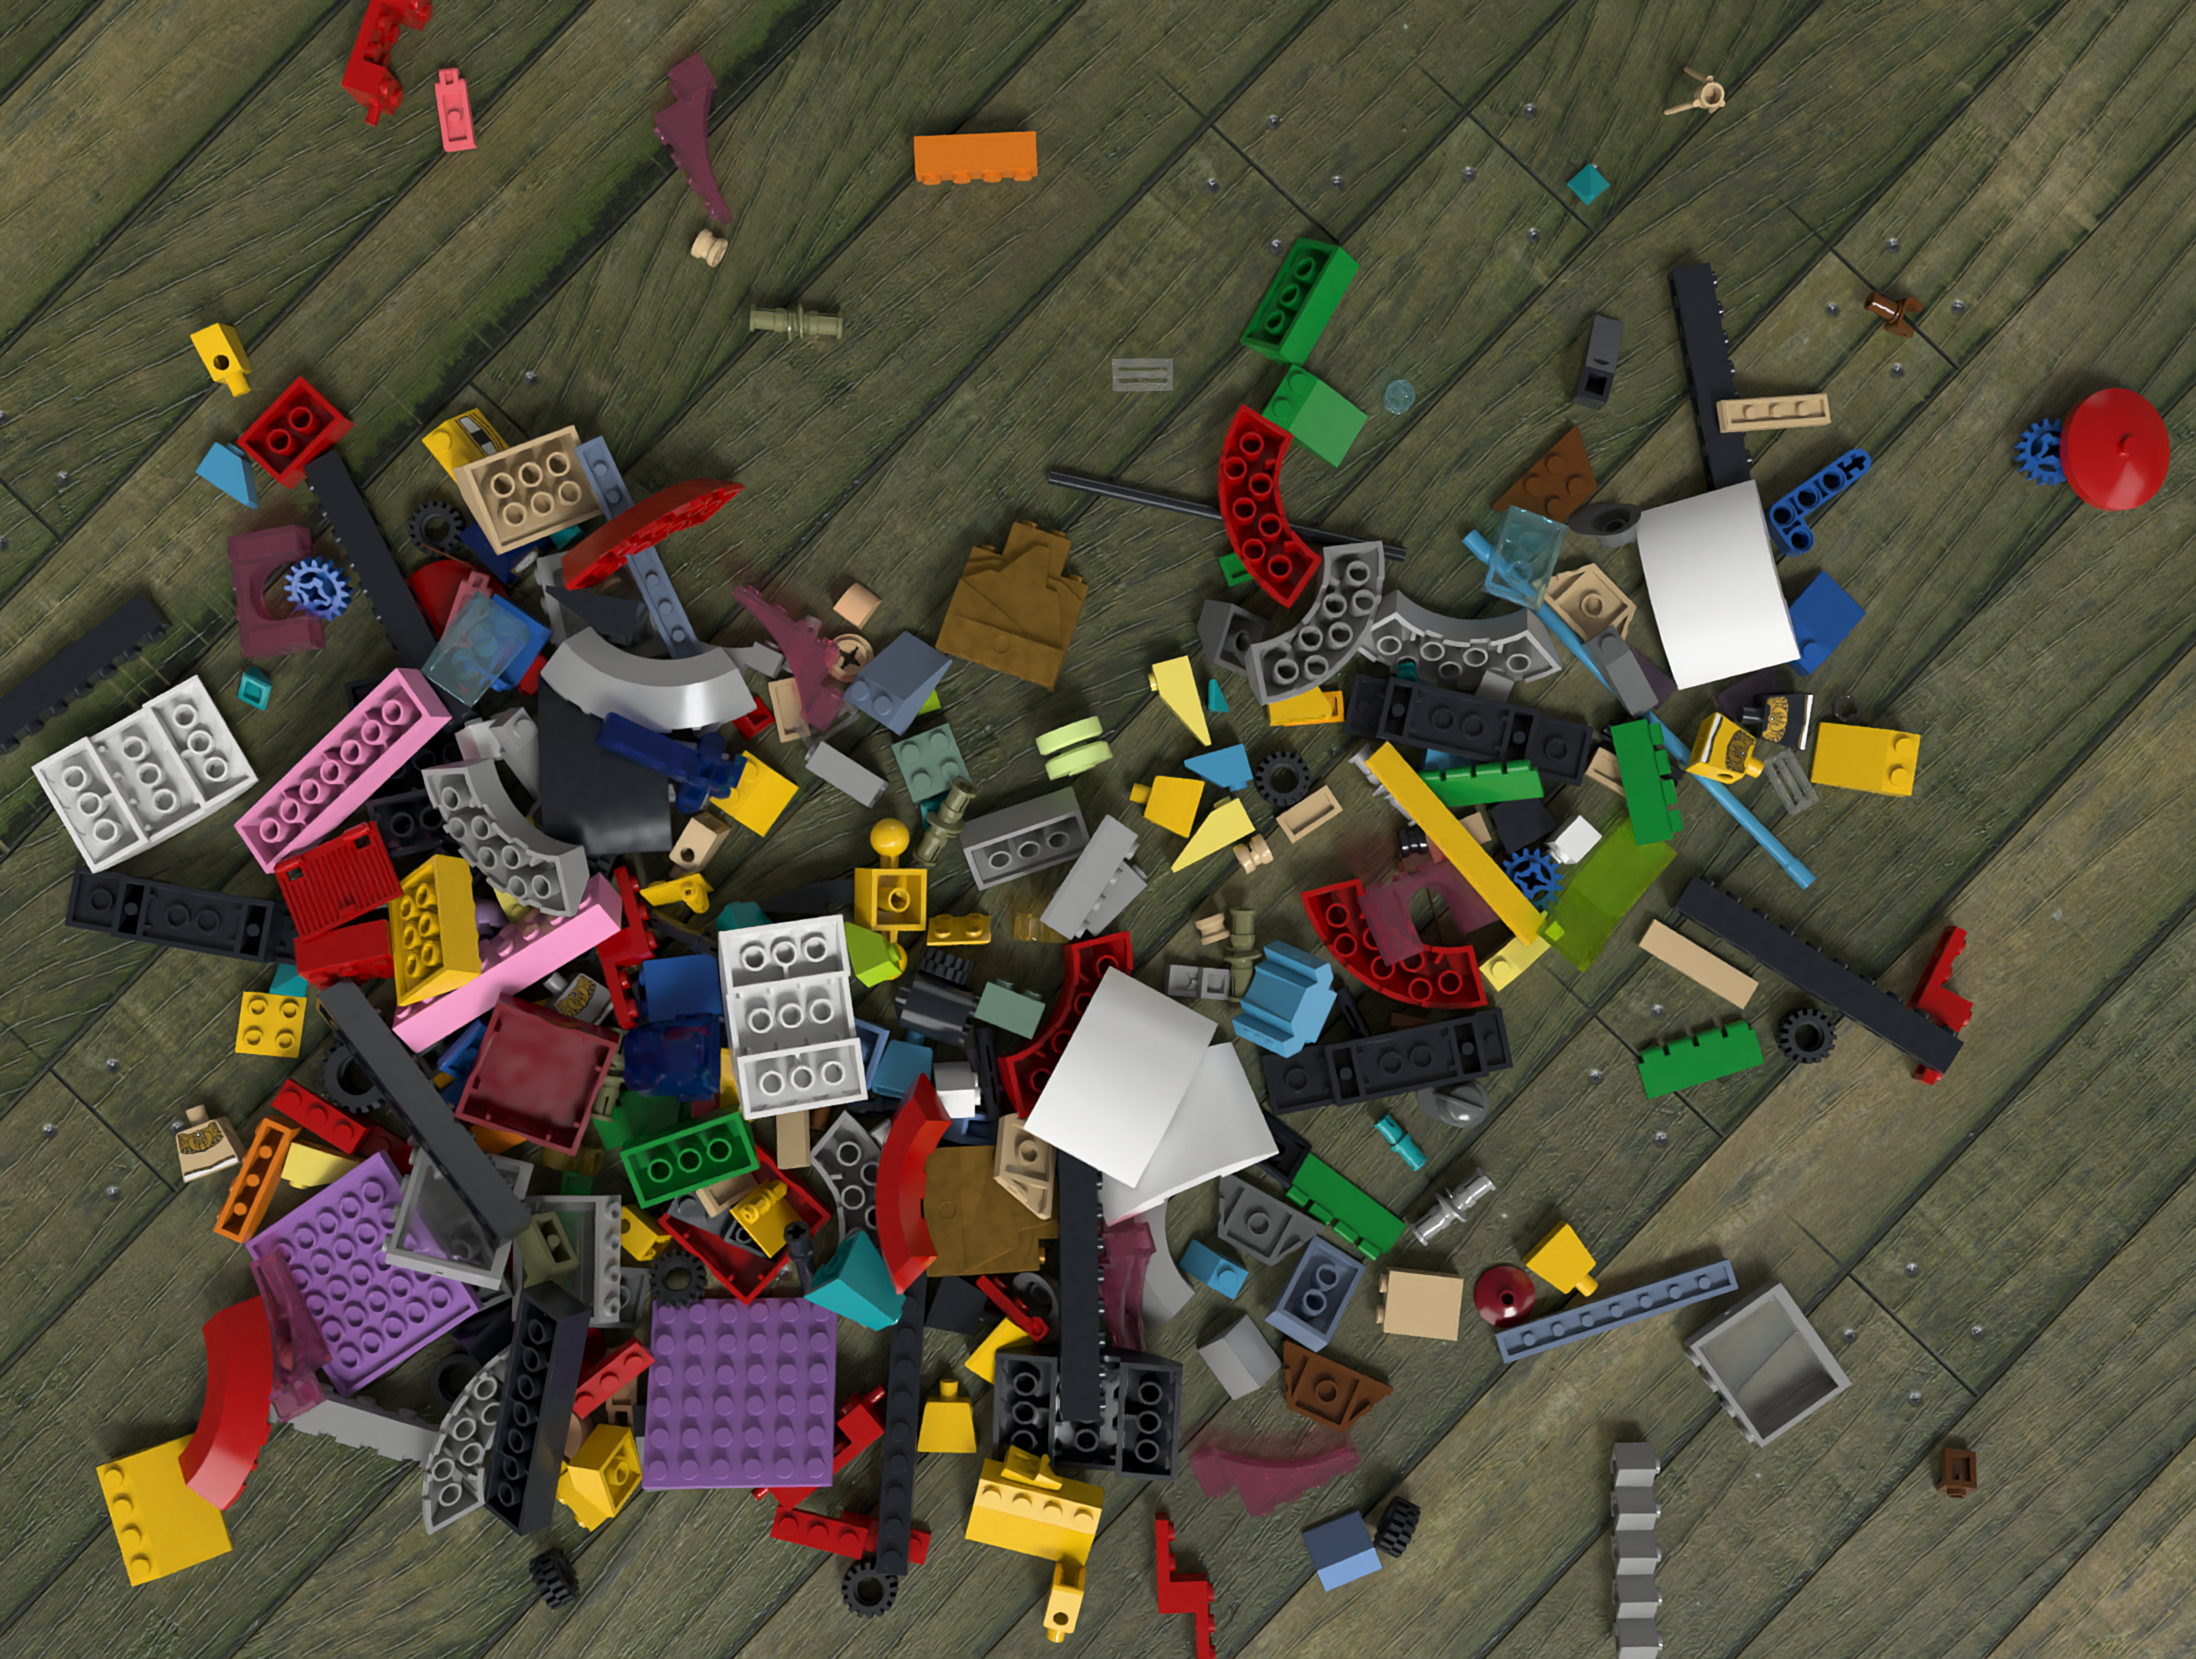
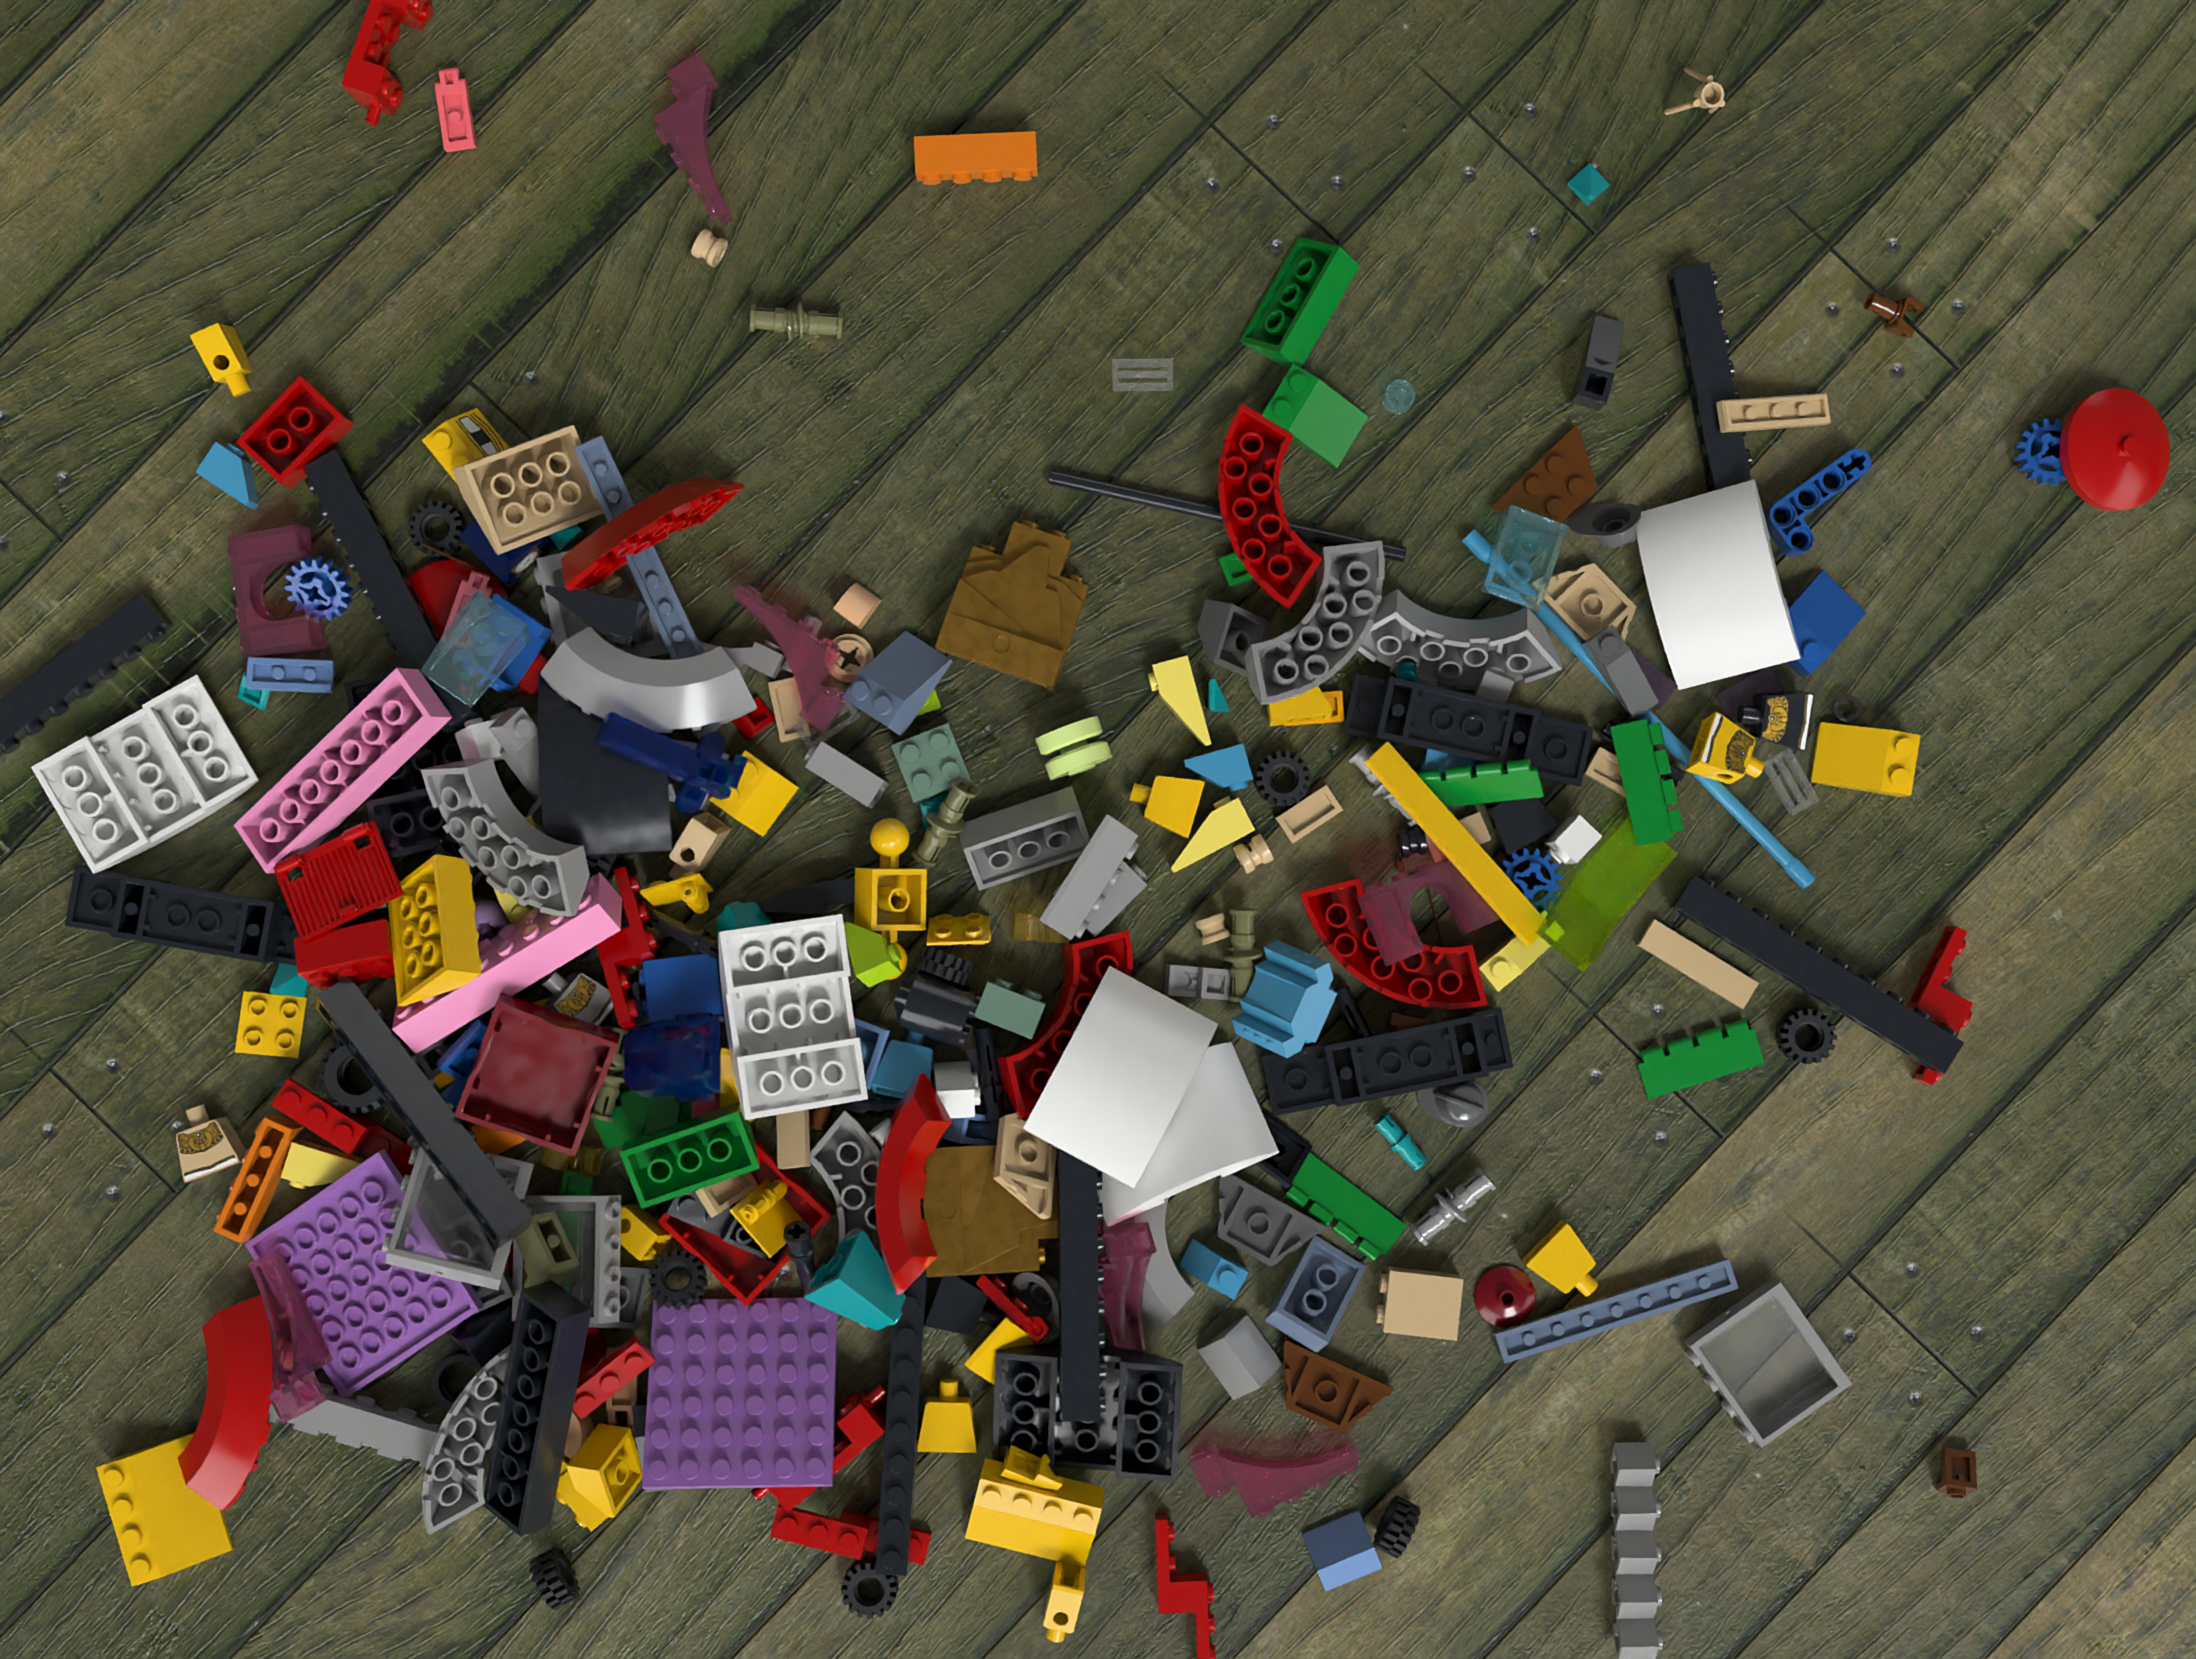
none -> medium blue hinge [246,657,336,693]

